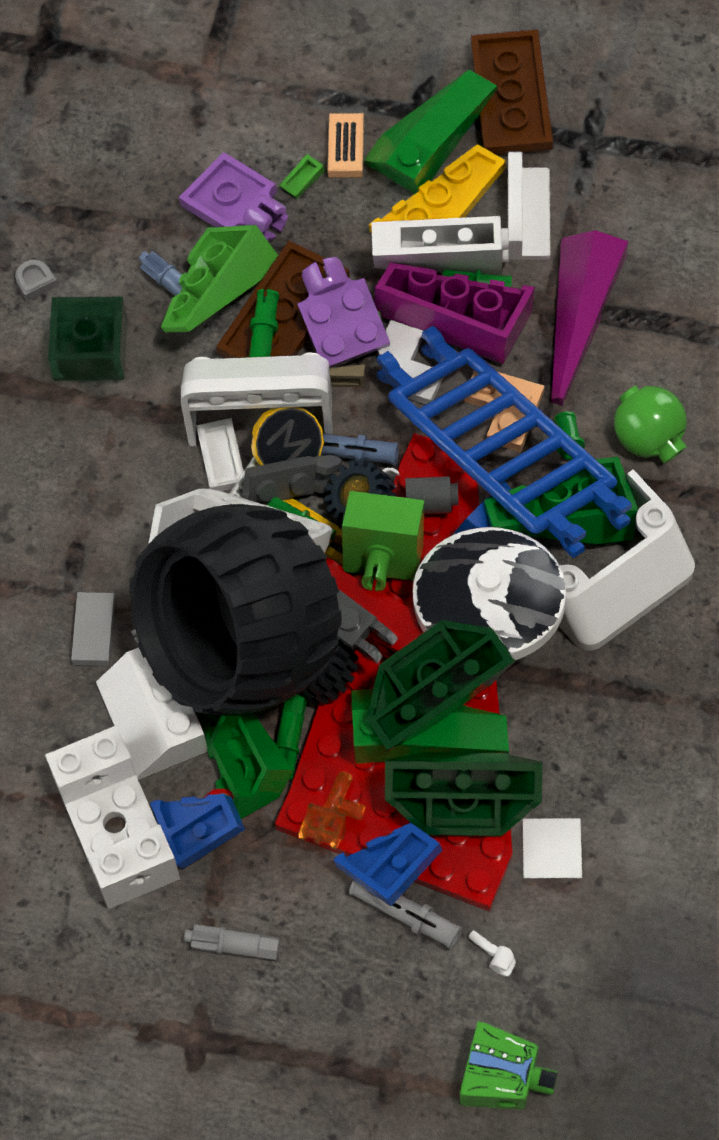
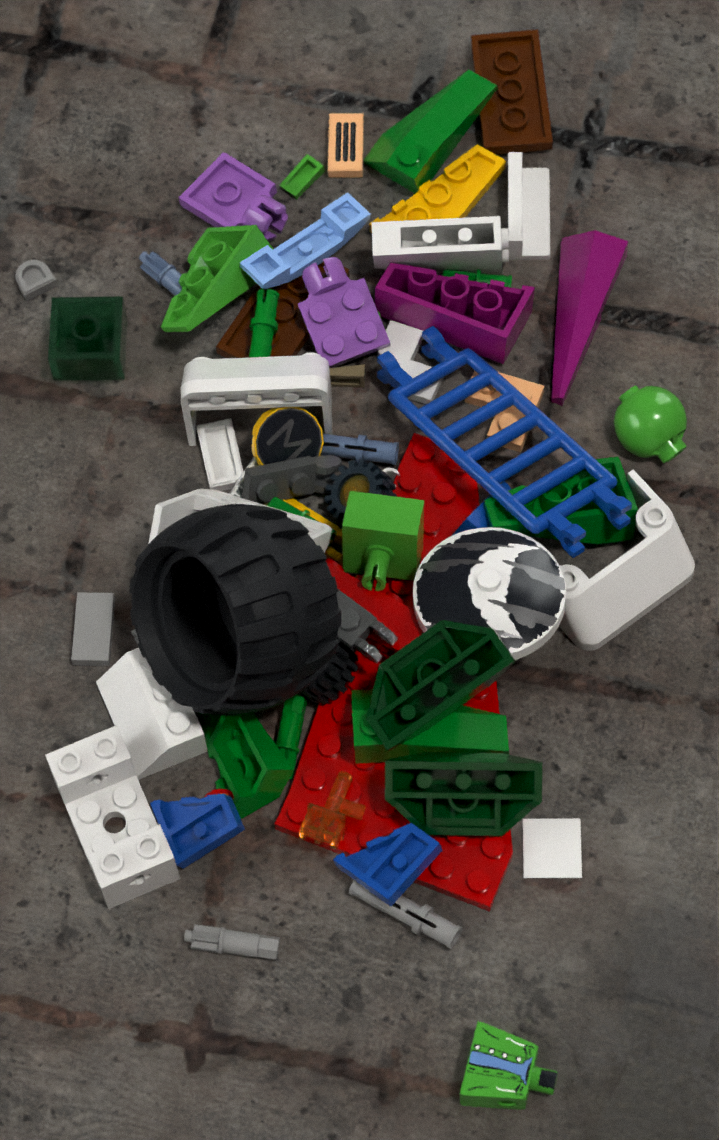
dark grey brick [405,476,458,514] -> none
white hand [468,930,516,977] -> none
green pin [553,411,585,460] -> none
none -> light blue slope [240,192,371,289]

